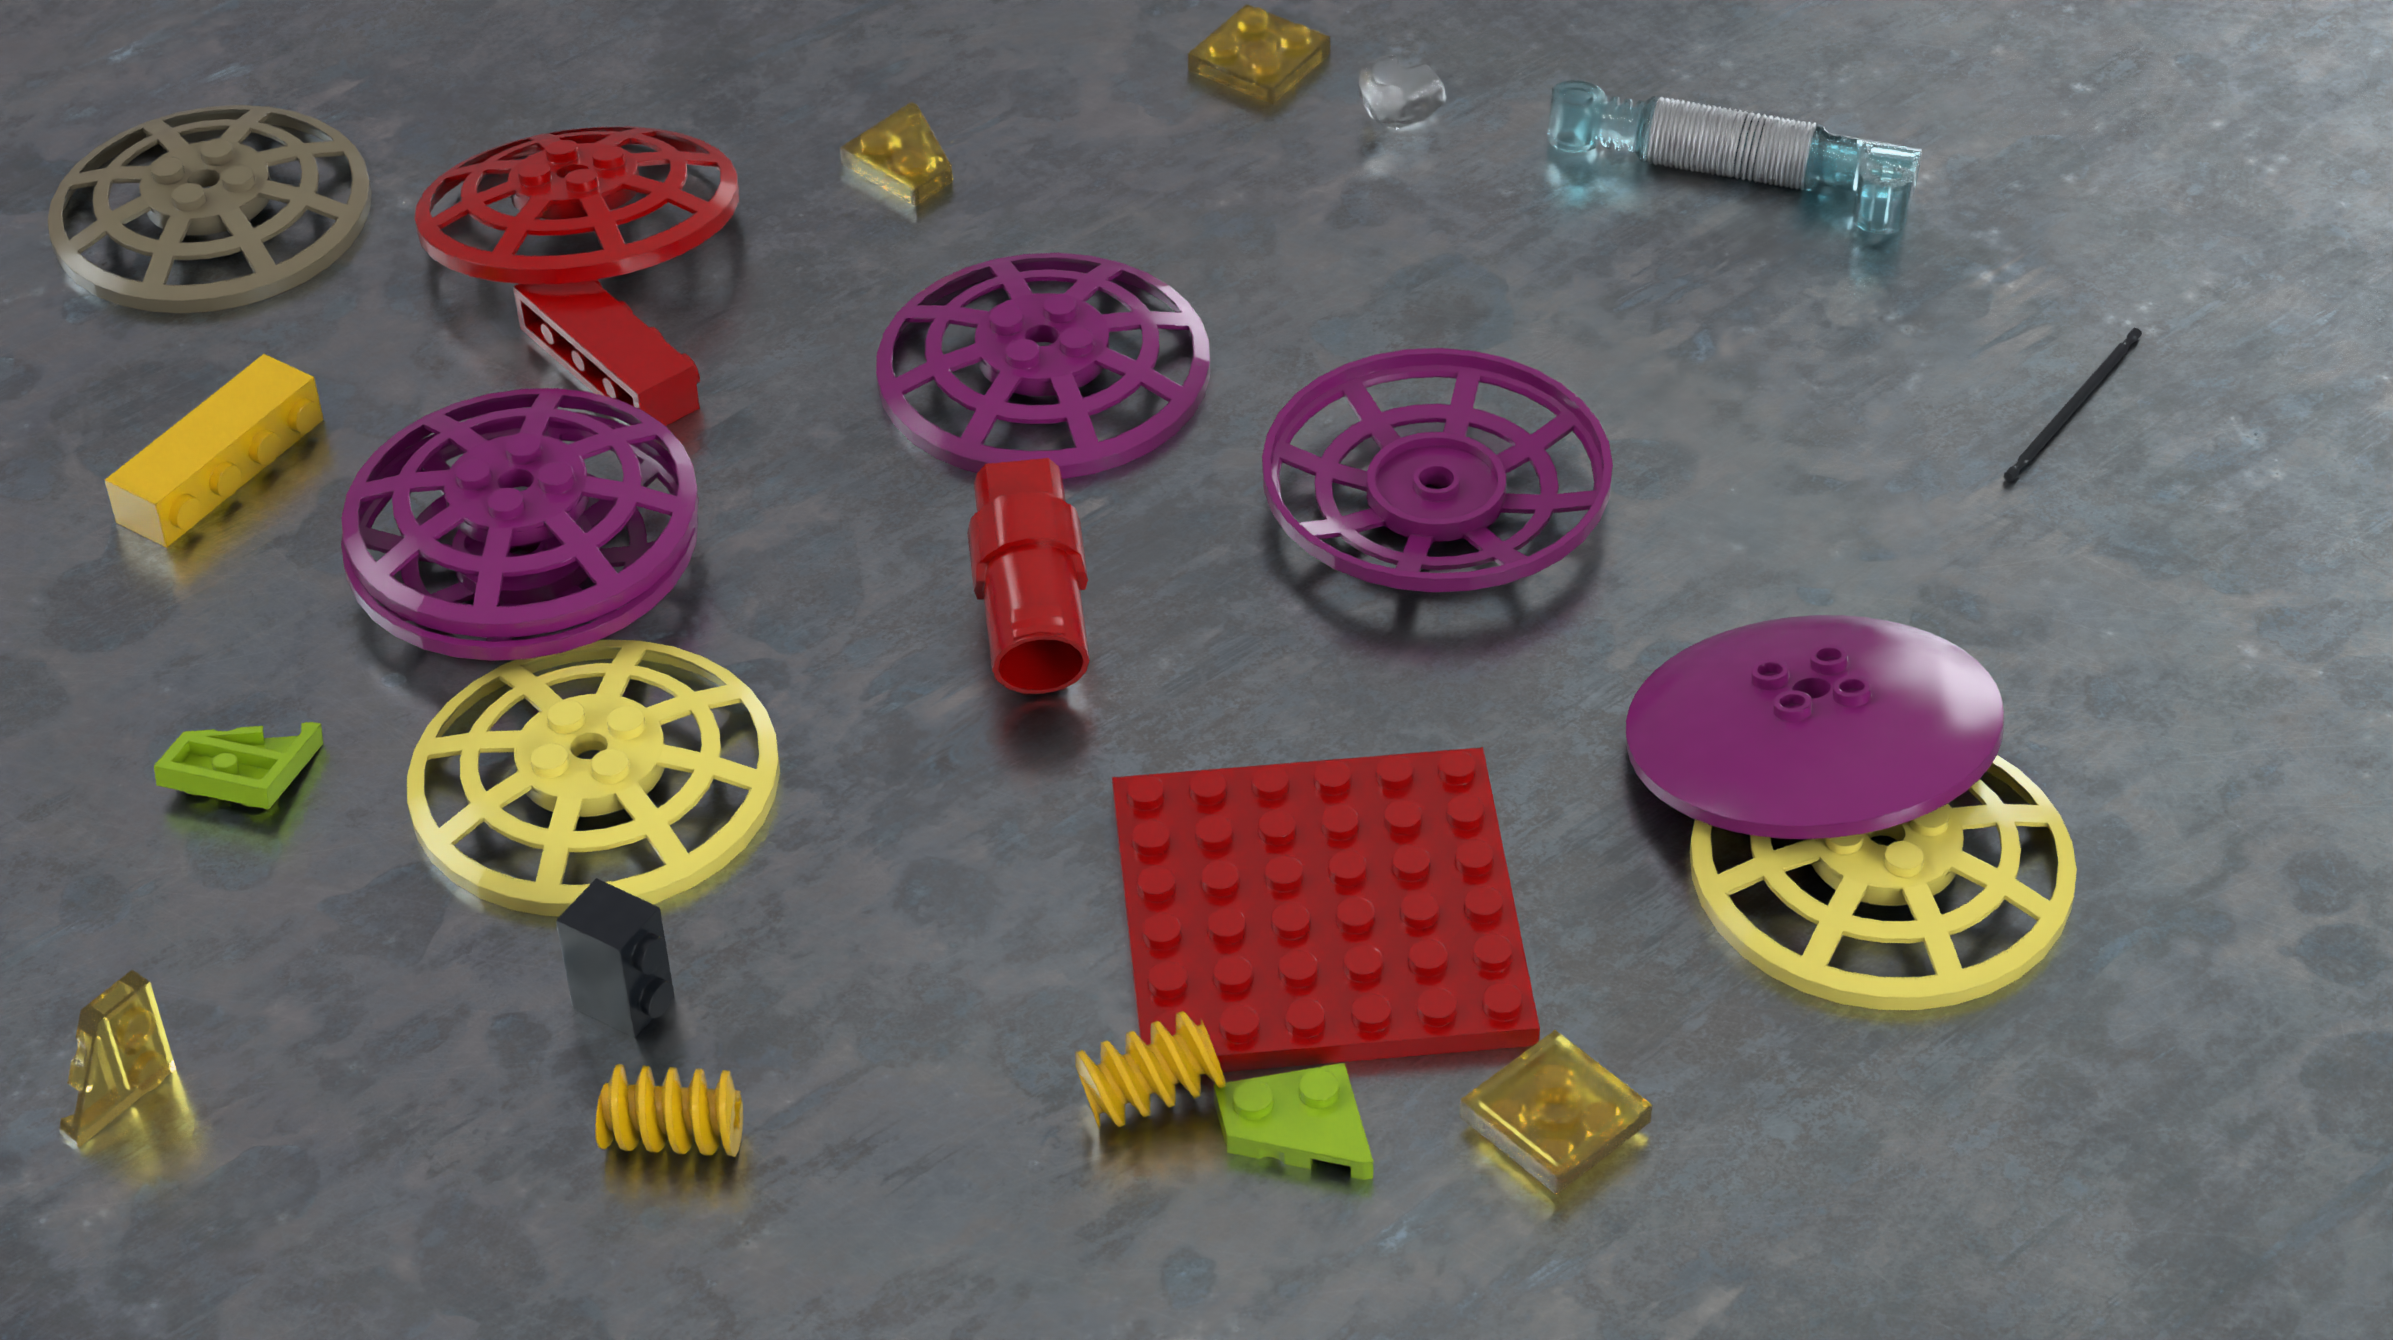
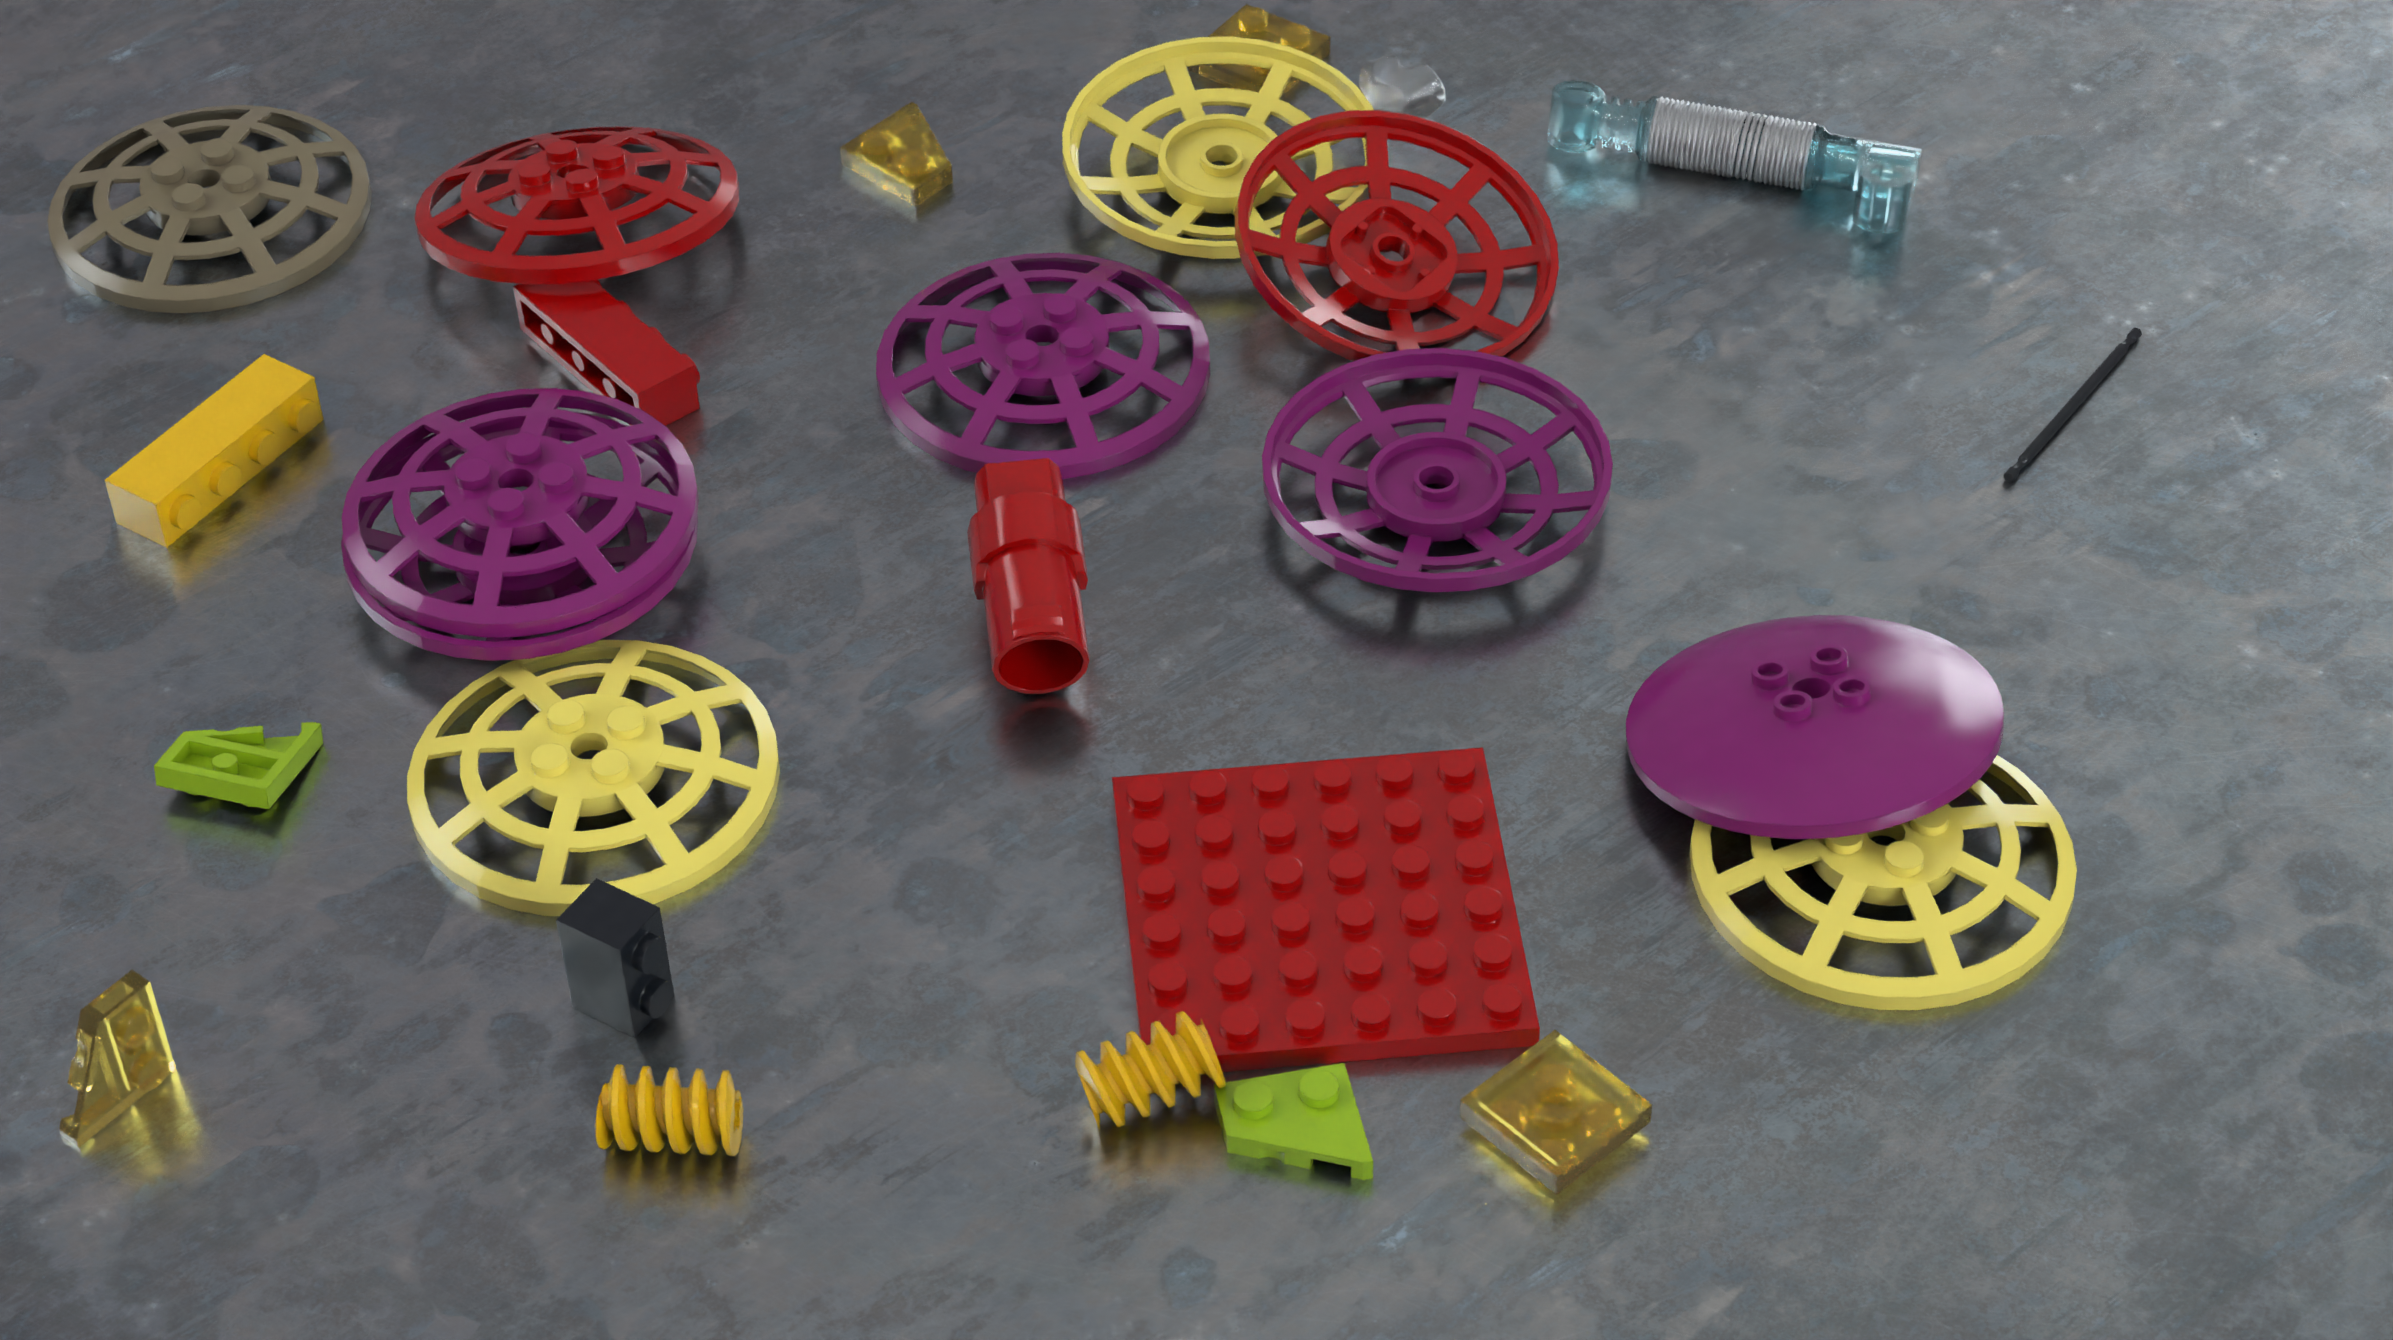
none -> light yellow dish [1062,37,1373,259]
none -> red dish [1235,110,1559,361]

